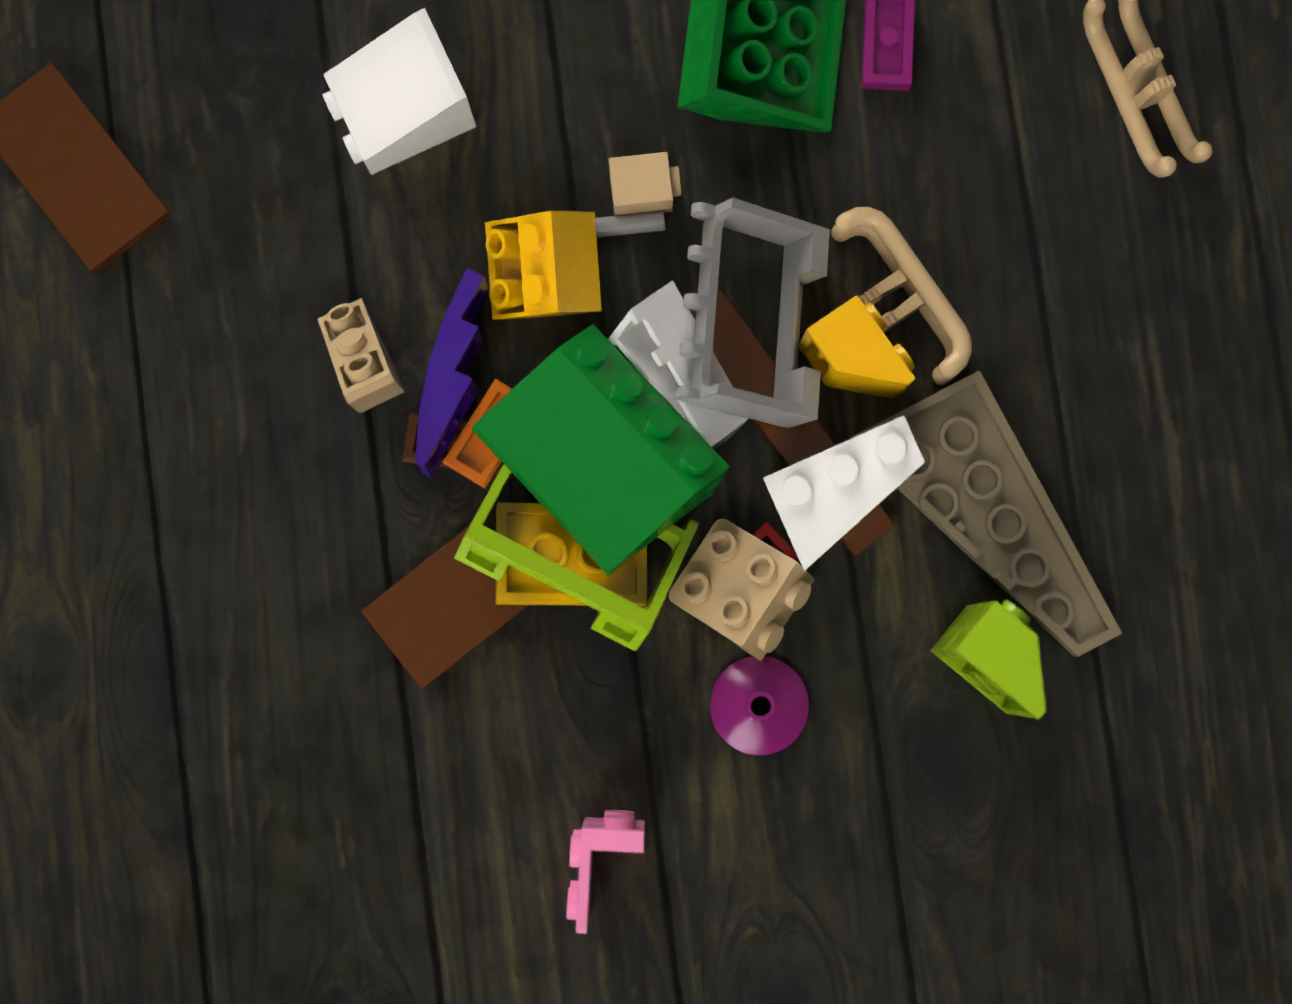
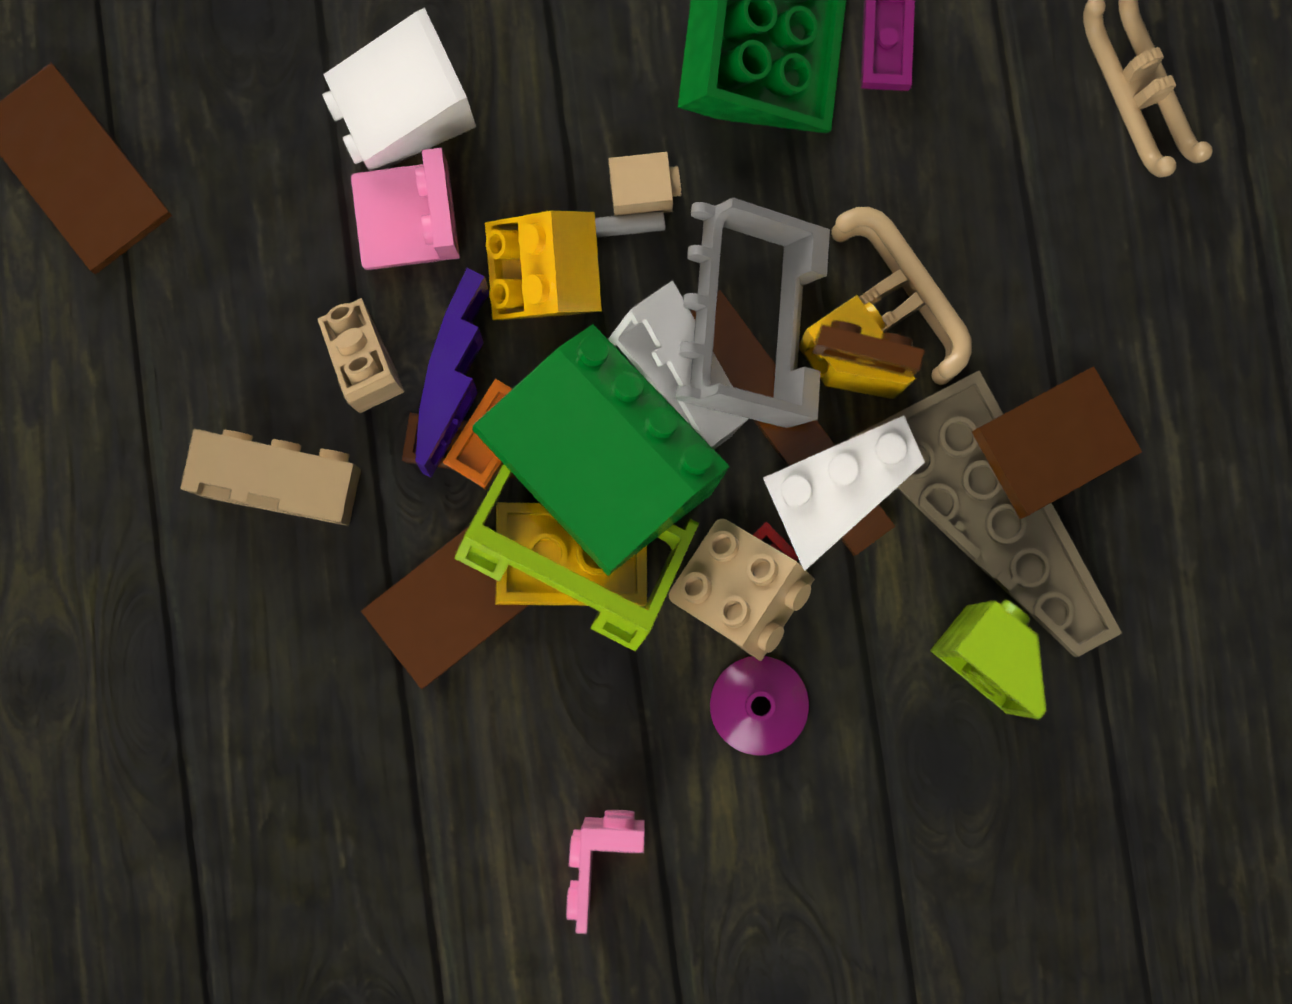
none -> tan wedge [181,429,361,526]
none -> bright pink bracket [351,147,460,270]
none -> reddish brown plate [812,321,924,378]
none -> reddish brown tile [972,366,1142,519]

